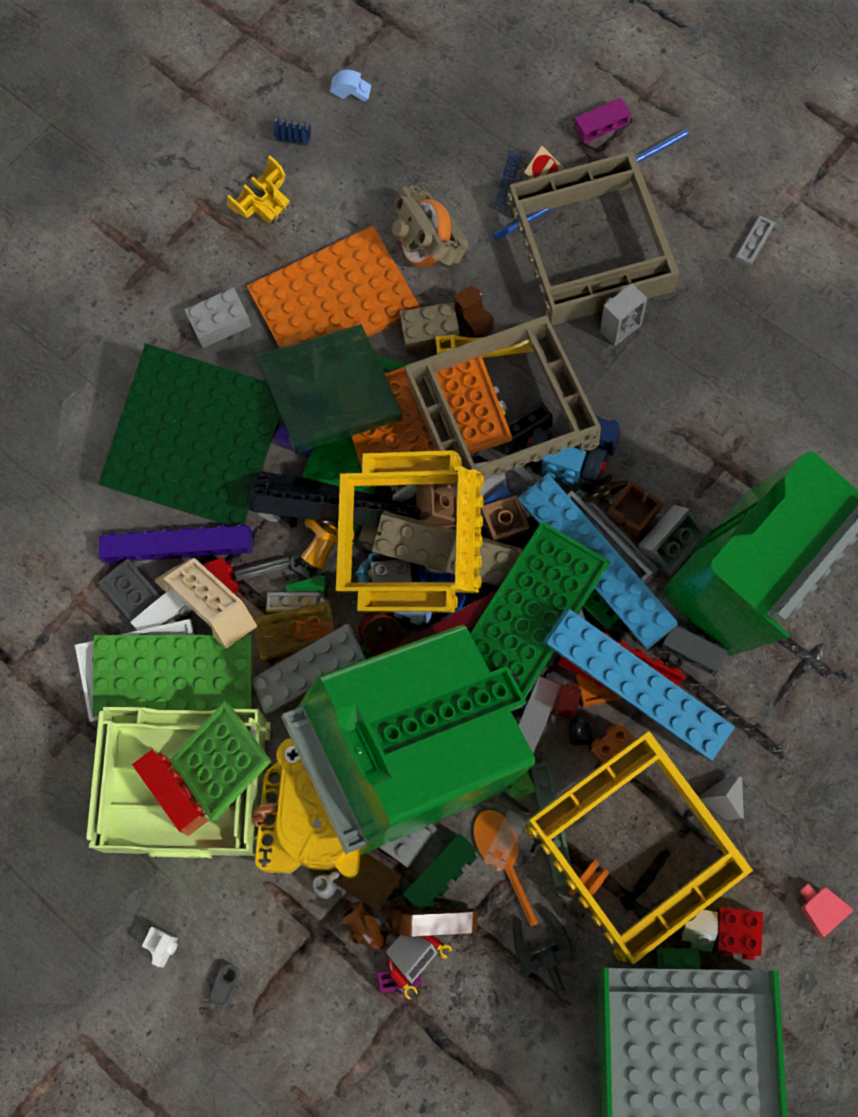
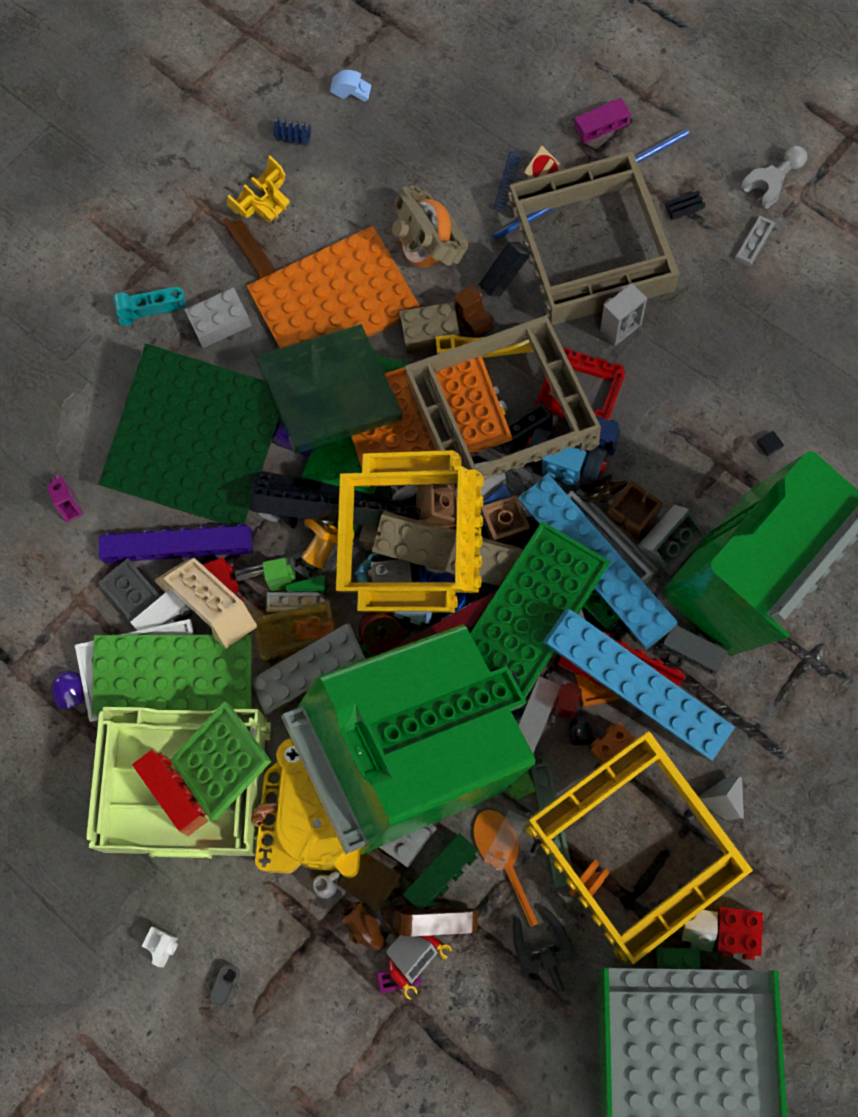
coral torso [799,883,854,938] -> none
none -> magenta torso [47,475,84,522]
none -> dark purple hair [51,671,85,709]
none -> teal piece [113,287,186,326]
none -> reddish brown fence [223,217,276,279]
none -> bright green brick [262,558,296,592]
none -> black brick [478,242,532,297]
none -> red hinge [535,347,626,420]
none -> black tile [665,190,706,220]
none -> light grey piece [741,146,807,209]
none -> black tile [757,430,784,457]

